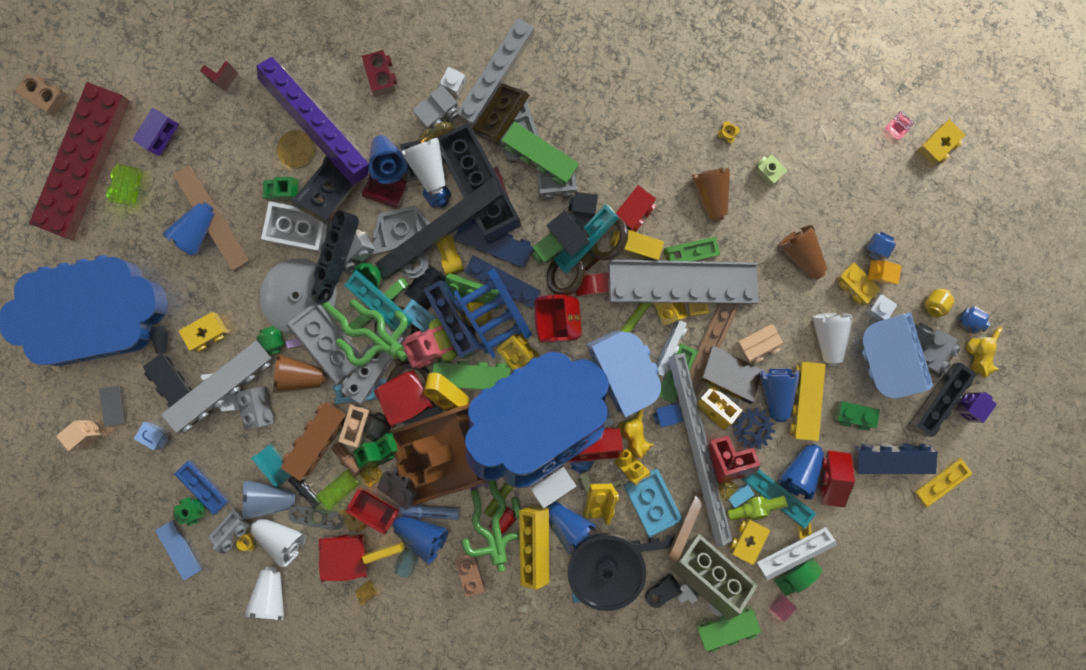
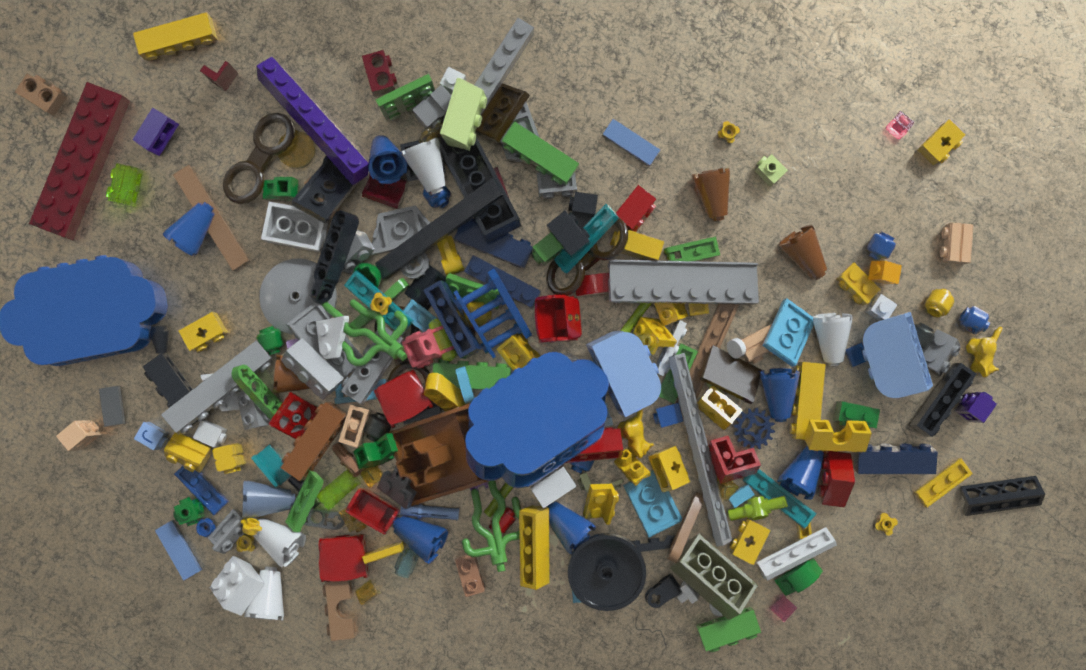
none -> yellow brick [133,12,218,61]
none -> yellow brick [164,432,212,472]
none -> white brick [193,420,227,448]
none -> blue plate [196,518,216,537]
none -> white piece [209,556,265,616]
none -> yellow brick [212,443,246,474]
none -> dark brown bar [223,112,295,204]
none -> bright green beam [231,364,282,420]
none -> yellow plate [240,518,262,535]
none -> red piece [268,391,318,439]
none -> brick [281,338,344,400]
none -> bright green plate [285,471,324,533]
none -> white wing [316,316,349,360]
none -> medium nougat arch [322,580,357,641]
none -> yellow plate [370,292,392,315]
none -> bright green plate [376,74,435,121]
none -> yellowish green slope [440,78,487,151]
none -> medium azure beam [455,366,474,404]
none -> medium blue tile [602,119,660,167]
none -> yellow bracket [633,317,677,355]
none -> yellow brick [648,446,690,492]
none -> white tile [727,338,746,358]
none -> medium azure tile [762,298,814,367]
none -> yellow arch [804,419,872,452]
none -> blue tile [845,342,866,368]
none -> yellow plate [875,513,898,536]
none -> light nougat brick [940,222,973,265]
none -> black fence [960,476,1045,516]

